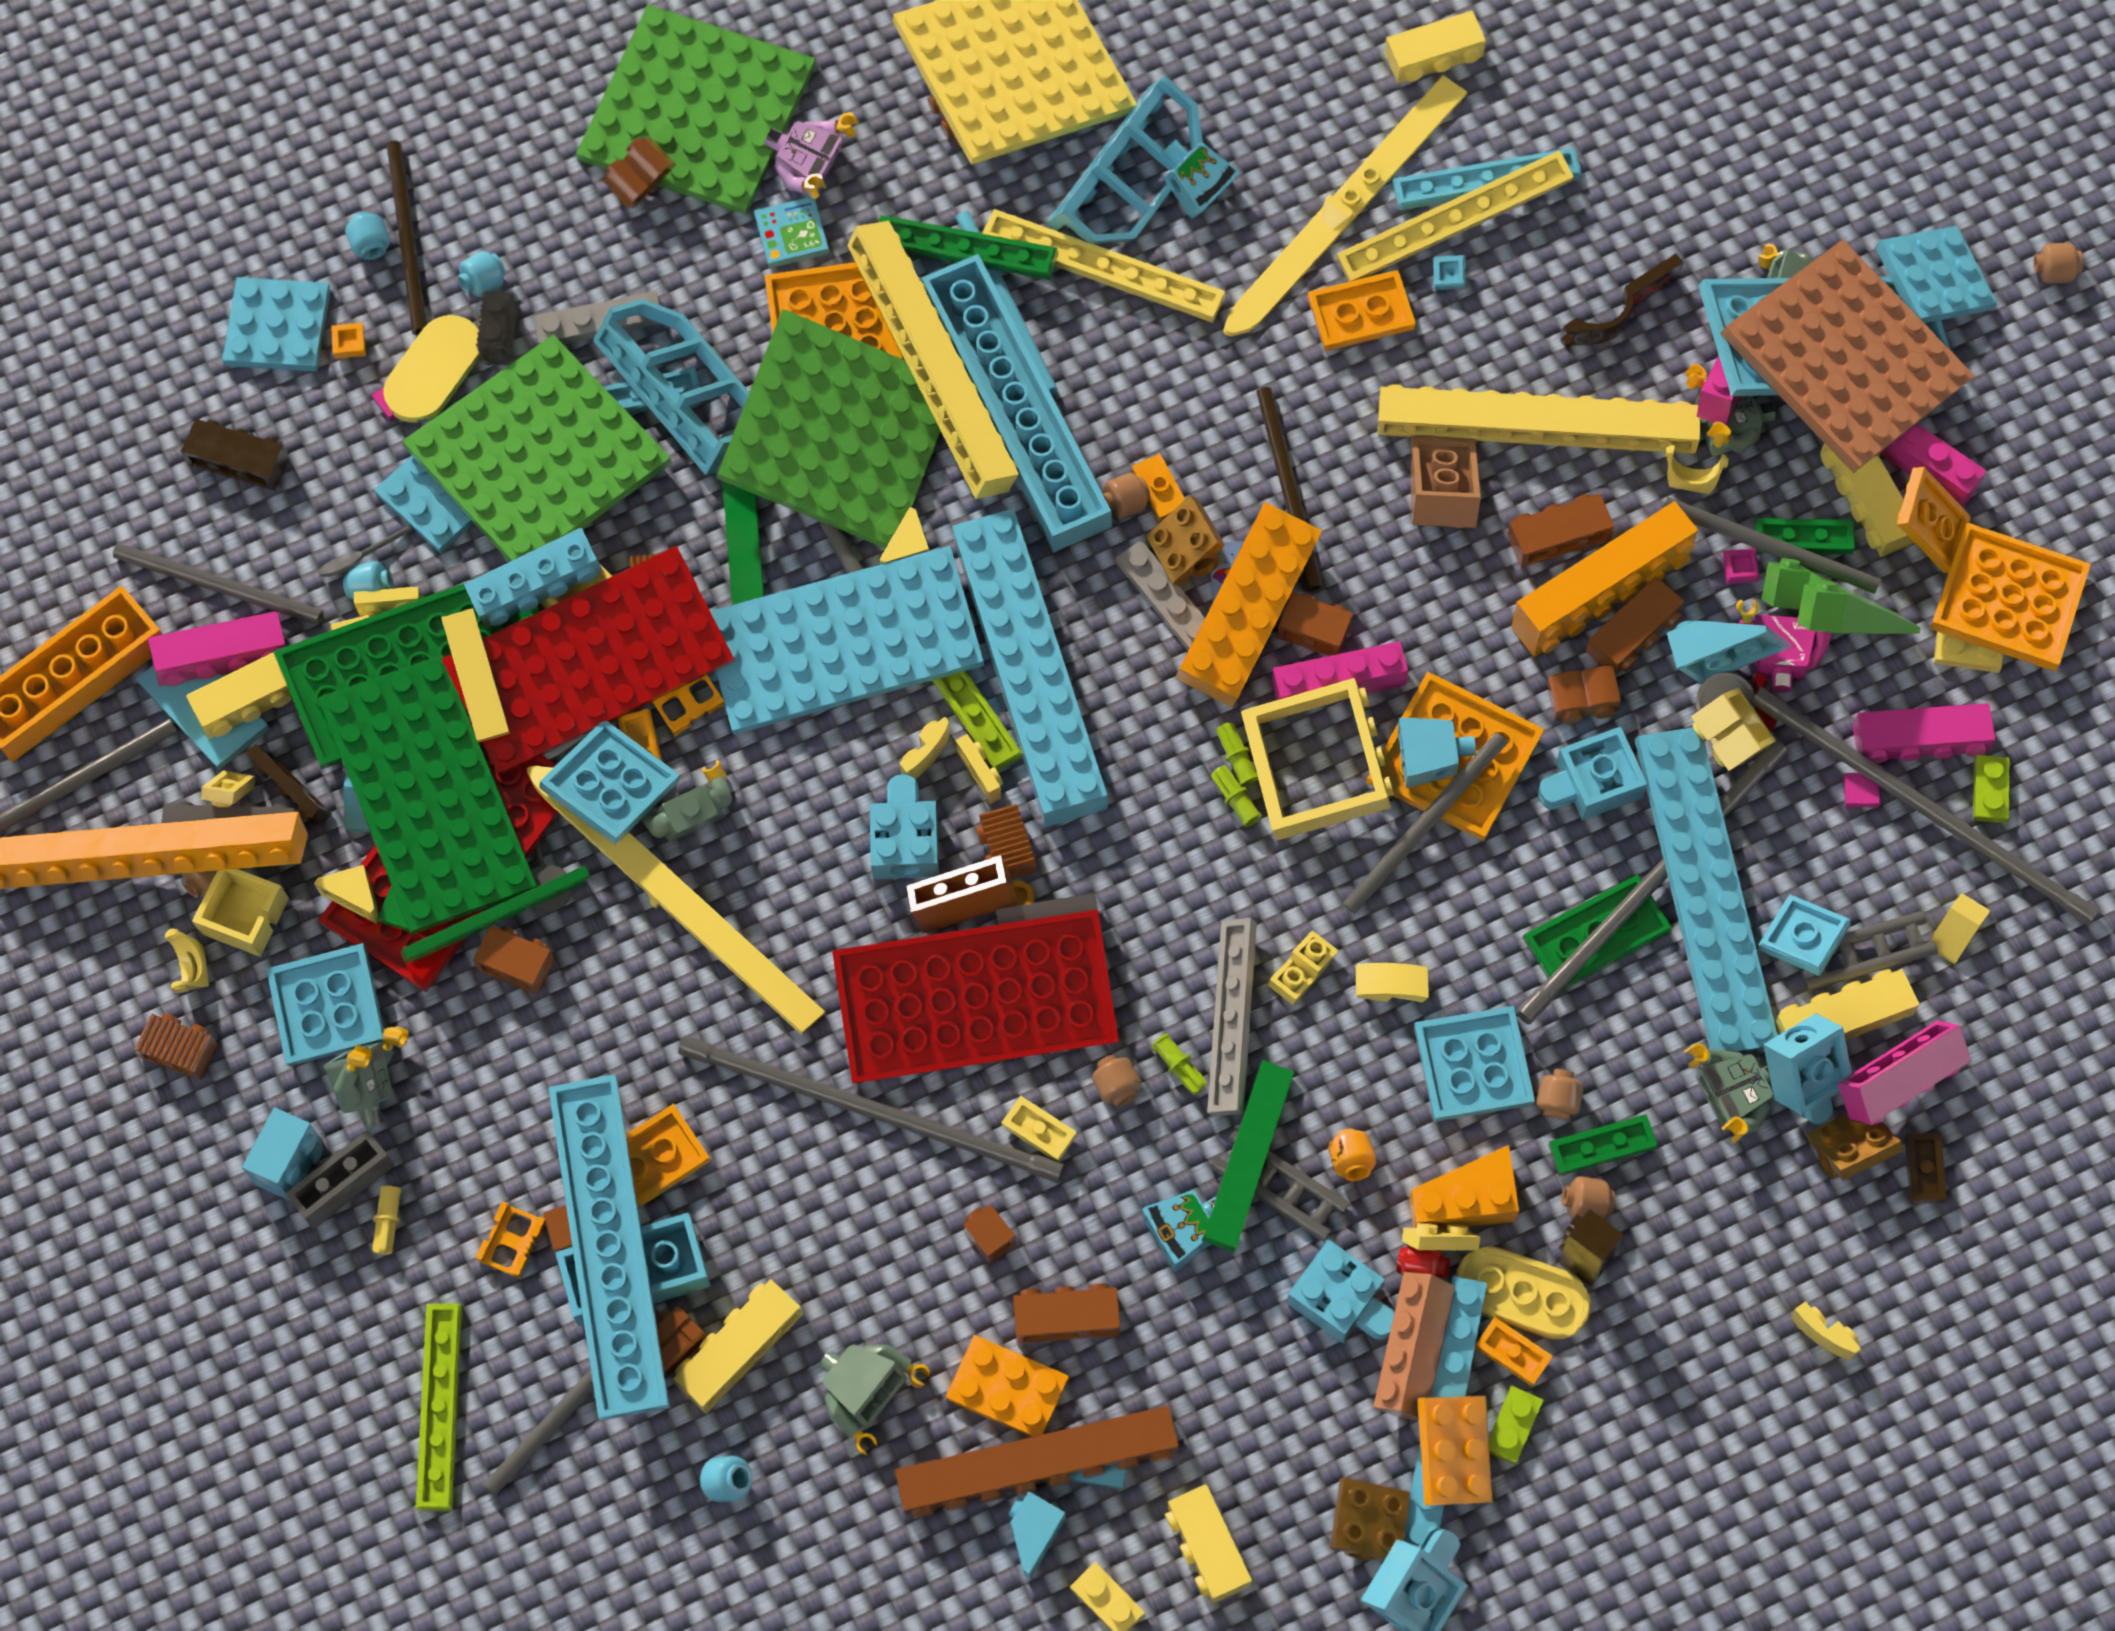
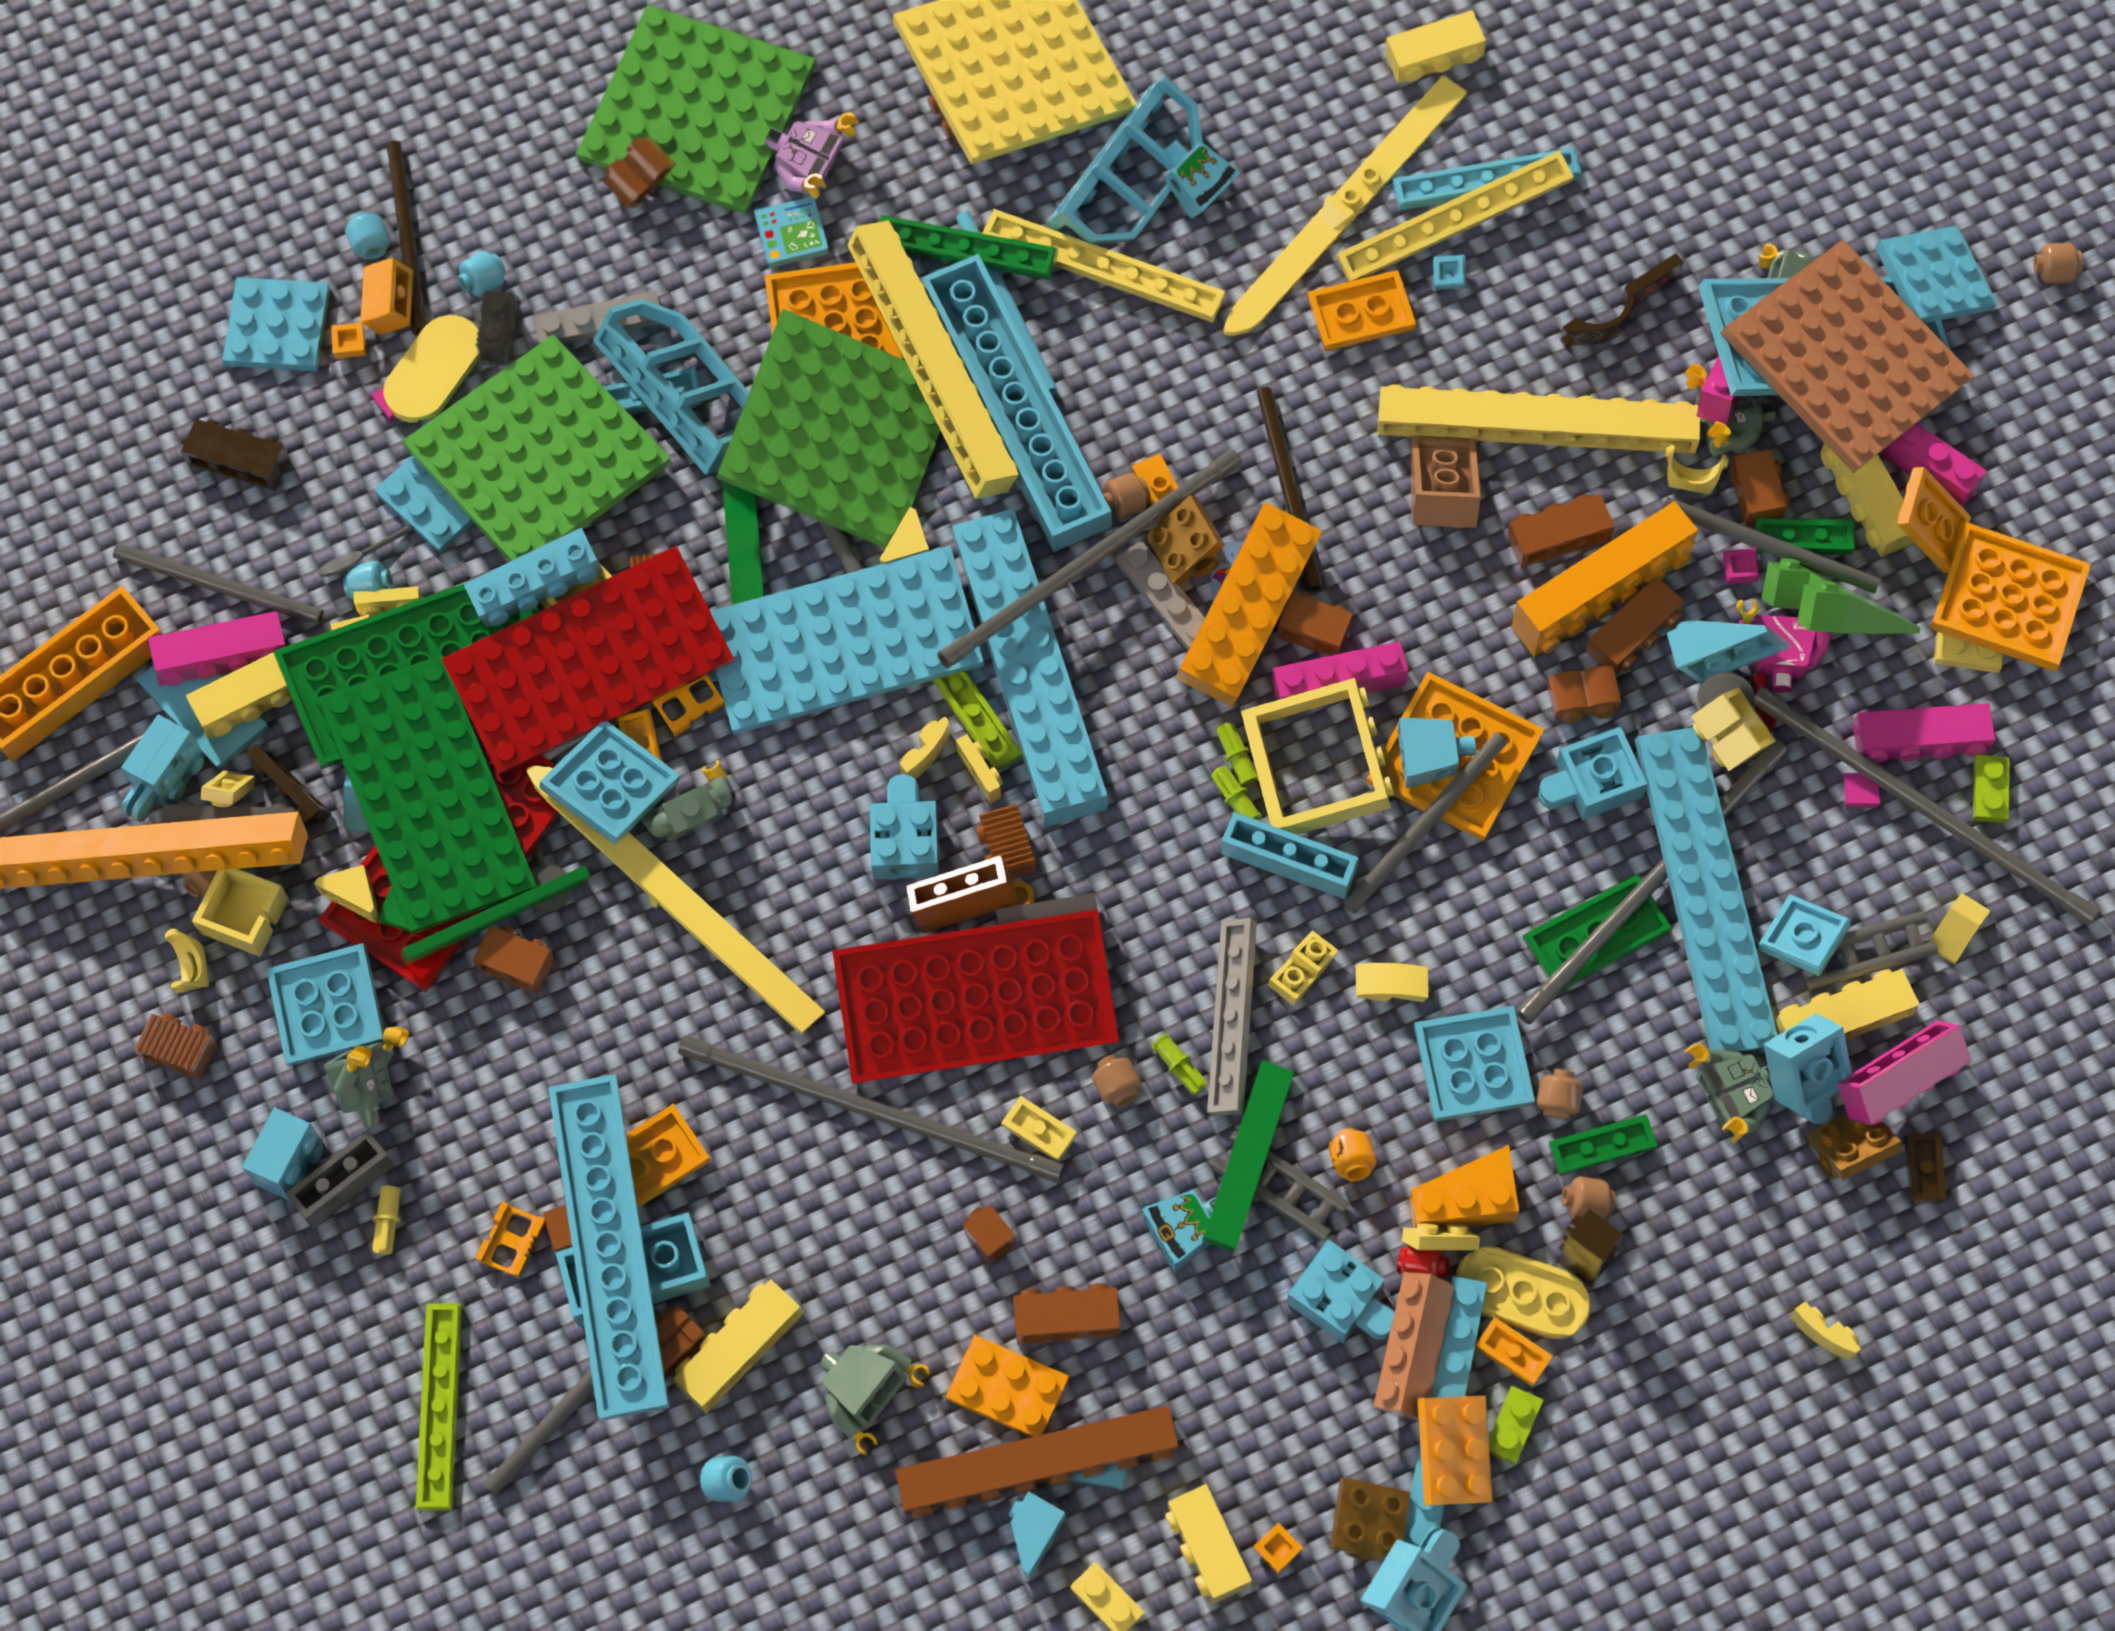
light yellow tile [441,608,510,743] -> none
none -> medium azure brick [121,714,205,822]
none -> light orange brick [360,258,413,335]
none -> dark grey piece [937,449,1242,669]
none -> medium azure brick [1221,812,1358,899]
none -> light orange plate [1253,1522,1303,1575]
none -> dark orange brick [1729,449,1790,527]

